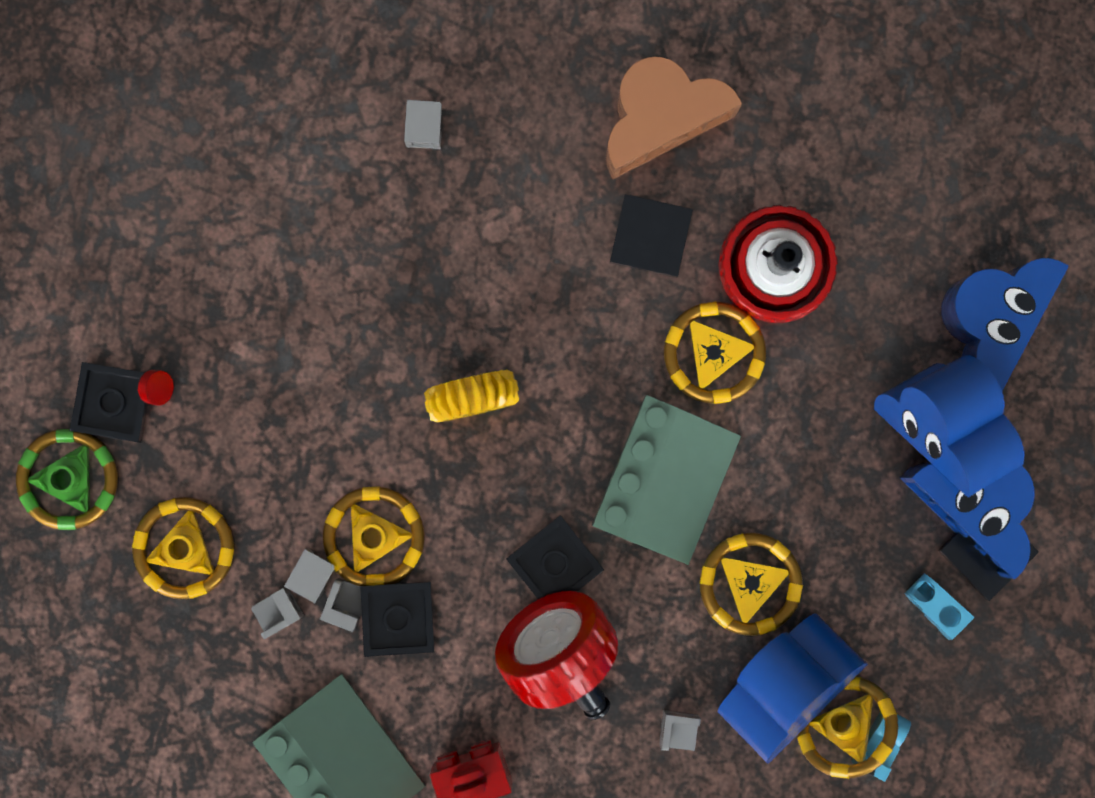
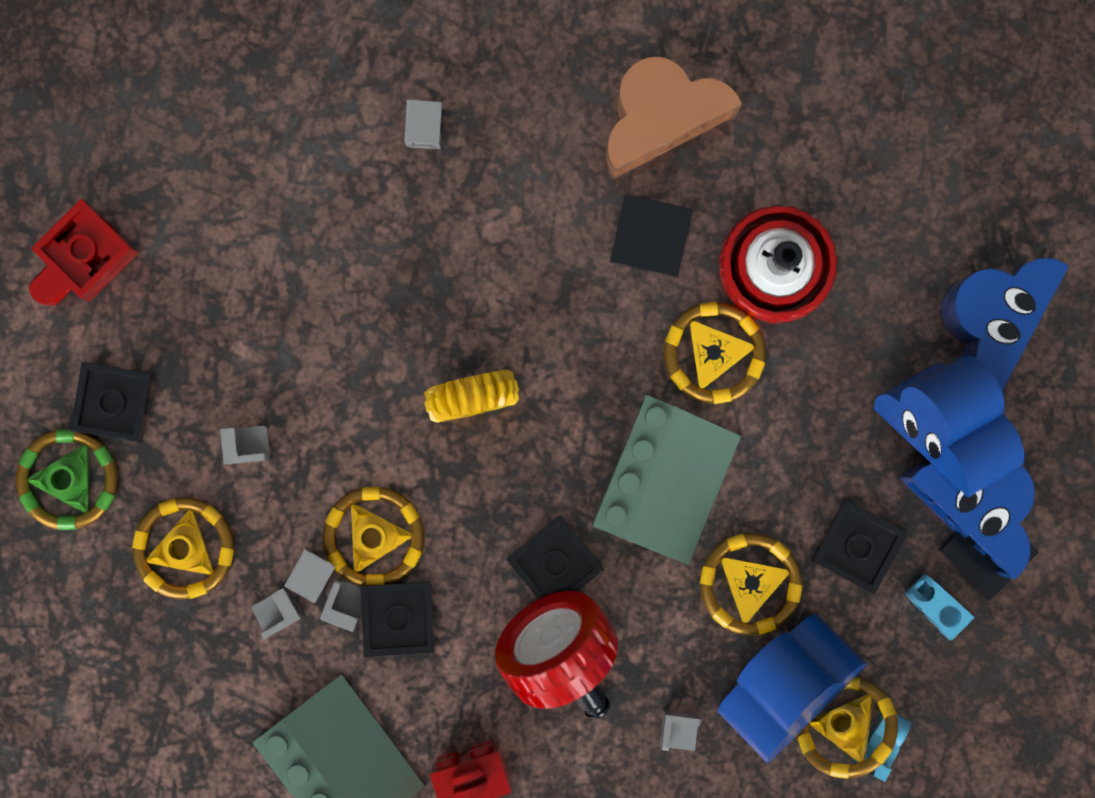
red tile [138,370,174,406] -> none
none -> red brick [29,199,139,307]
none -> light grey panel [220,426,271,465]
none -> black tile [811,499,908,595]

